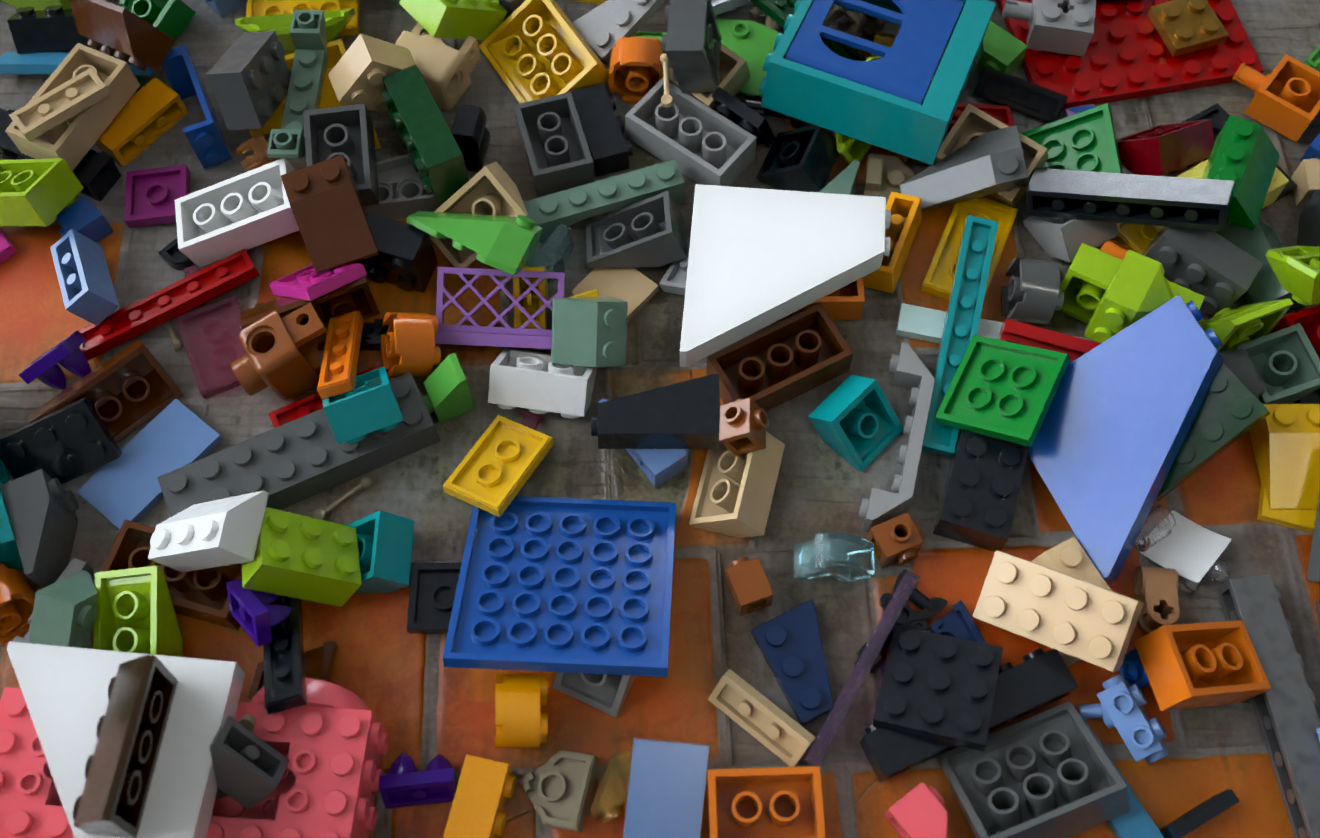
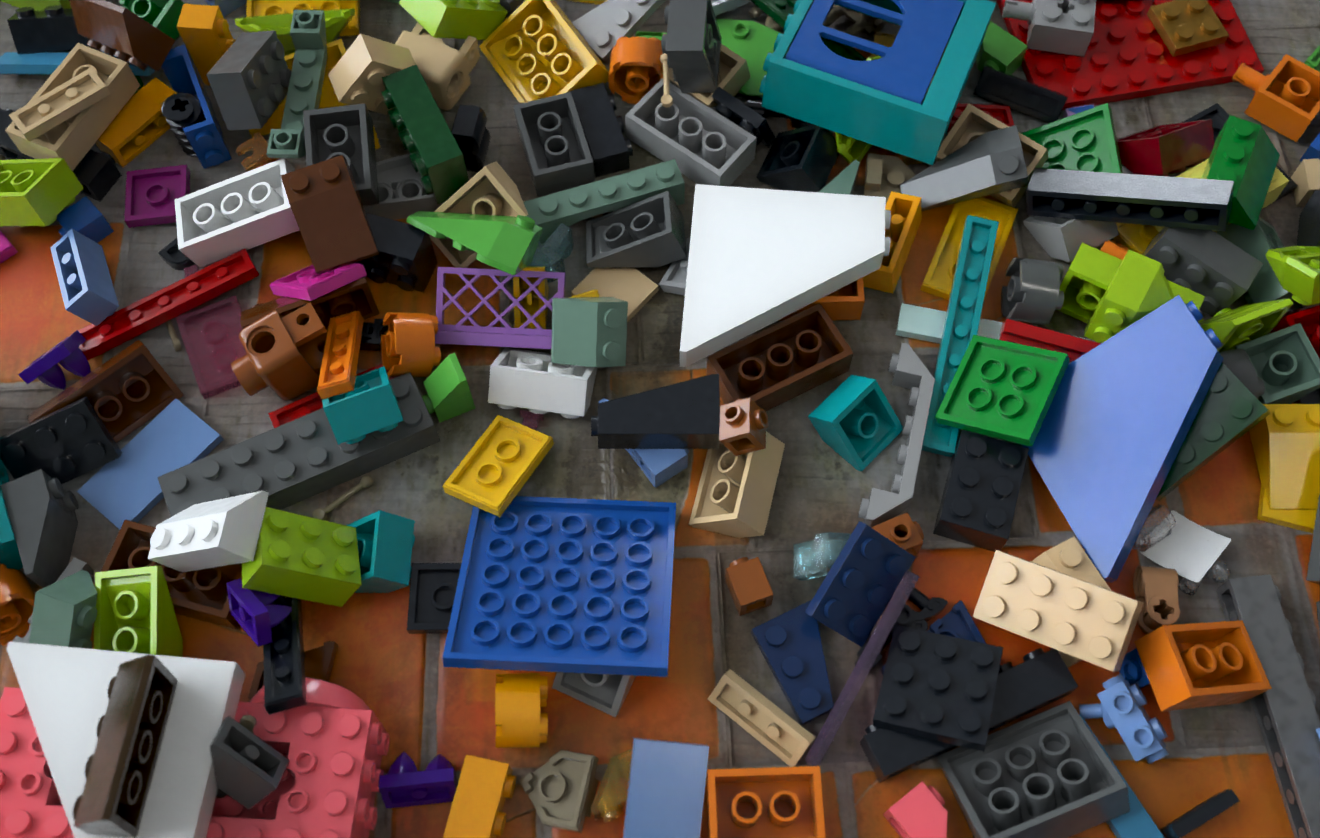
none -> black piece [161,93,206,157]
none -> light orange brick [176,4,236,86]
none -> dark blue plate [805,521,916,647]

